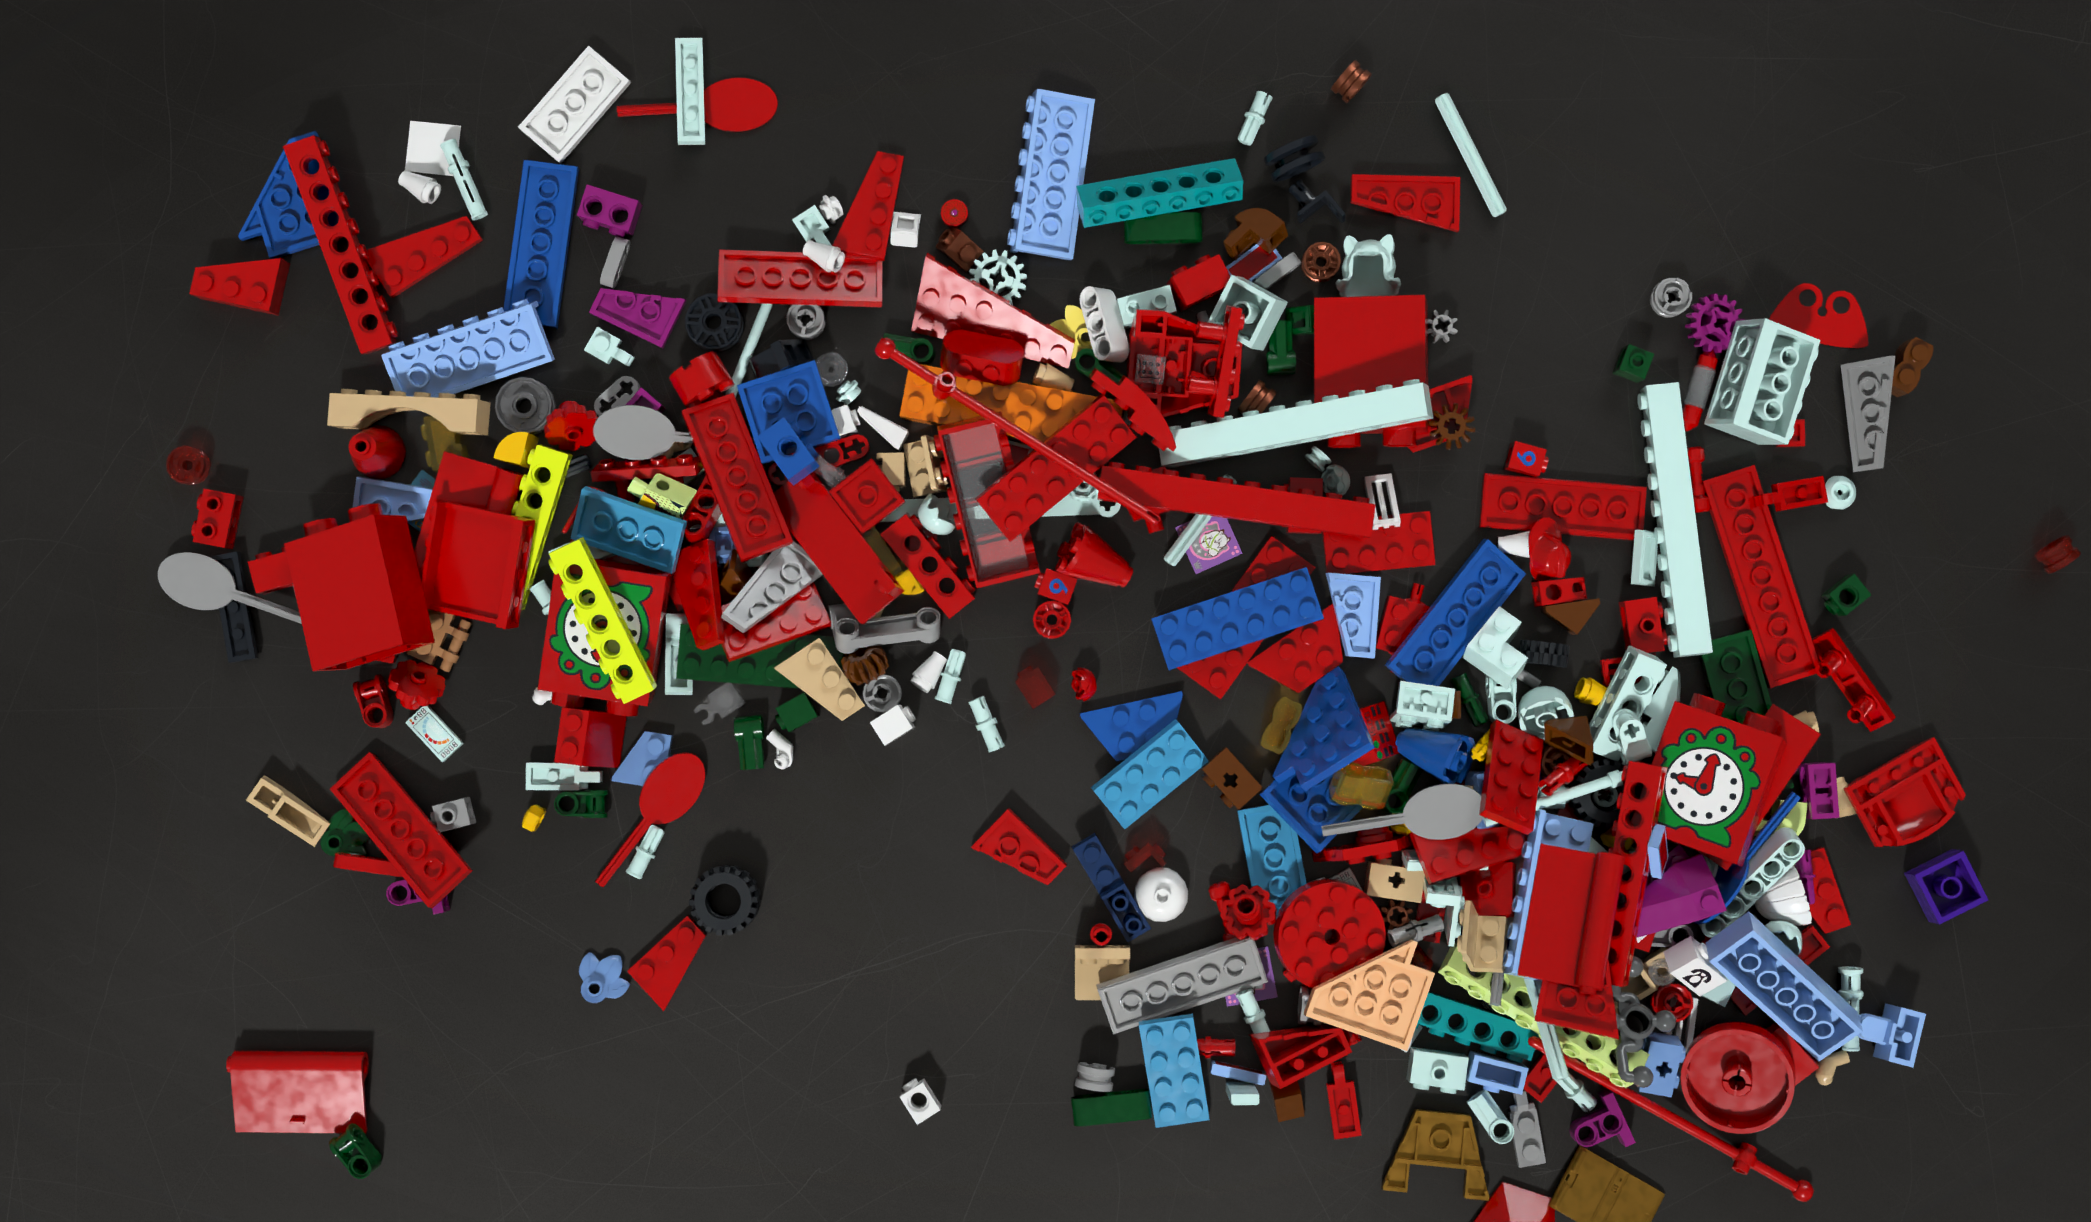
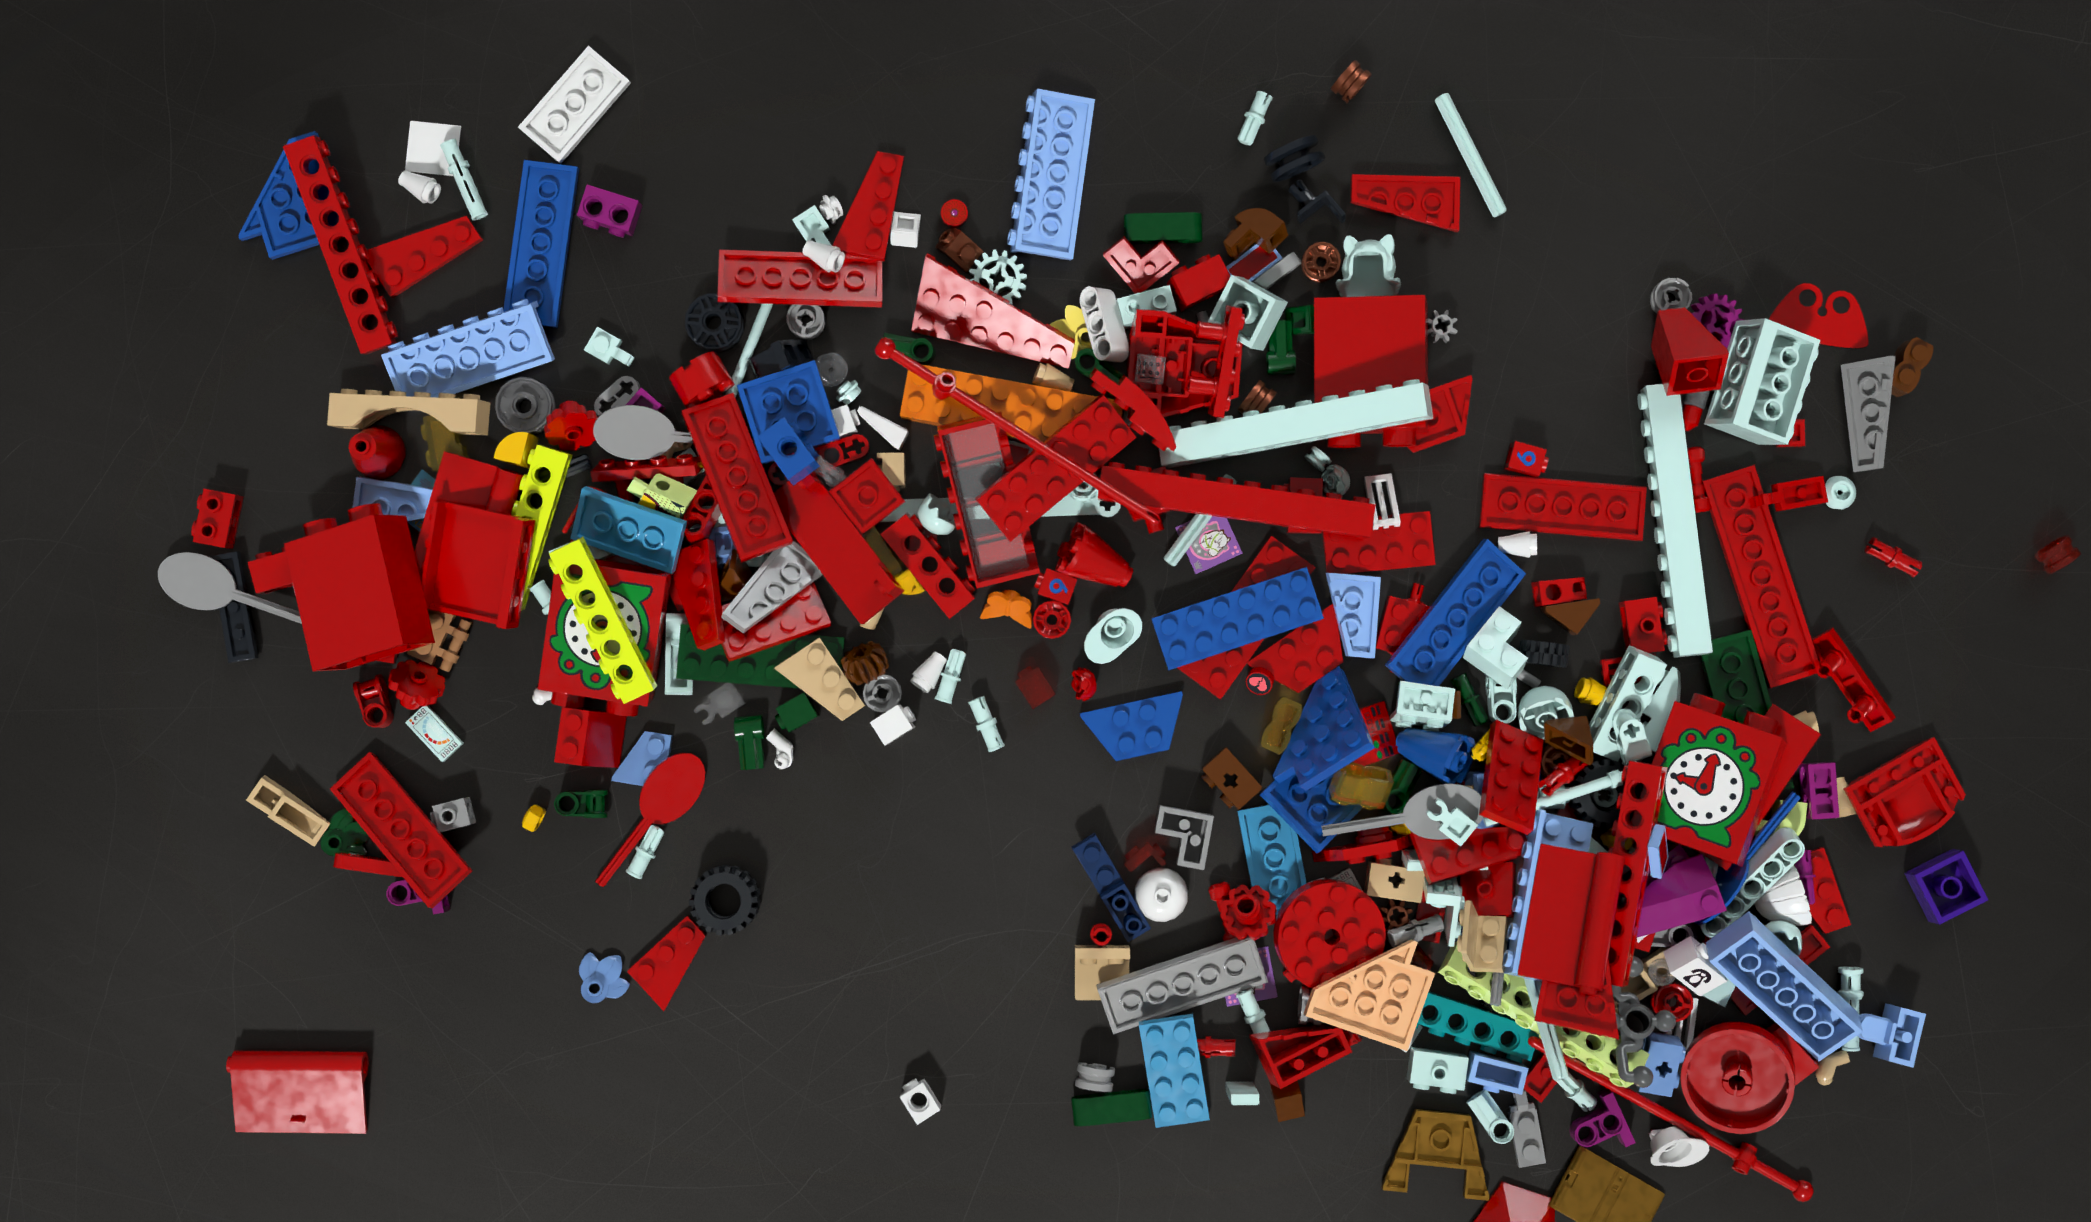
clear red wheel [166,446,211,485] -> none
red wedge [189,258,290,316] -> none
dark green piece [329,1123,382,1179] -> none
light aqua hinge [526,762,603,791] -> none
magenta wing [589,288,687,349] -> none
light grey beam [600,236,630,289] -> none
red piece [617,78,778,132] -> none
light aqua plate [675,38,705,145] -> none
light grey piece [828,603,940,654] -> none
tan bracket [903,435,949,498] -> none
red brick [940,329,1024,386] -> none
red wing [970,808,1068,885] -> none
teal brick [1076,158,1243,228] -> none
dark azure plate [1091,719,1209,829] -> none
light blue tile [1209,1060,1266,1085] -> none
red plate [1326,1061,1362,1140] -> none
reddish brown gear [1429,403,1475,450] -> none
red piece [1528,517,1571,581] -> none
dark green brick [1613,344,1654,383] -> none
light aqua tile [1631,530,1658,587] -> none
dark green brick [1821,574,1871,616] -> none
none -> orange animal [980,590,1032,629]
none -> light aqua piece [1084,608,1142,664]
none -> plate [1103,236,1179,294]
none -> light grey brick [1154,805,1214,870]
none -> tile [1246,667,1274,695]
none -> light aqua plate [1426,798,1478,847]
none -> white piece [1649,1126,1709,1167]
none -> red slope [1651,307,1729,396]
none -> red pin [1865,537,1922,577]

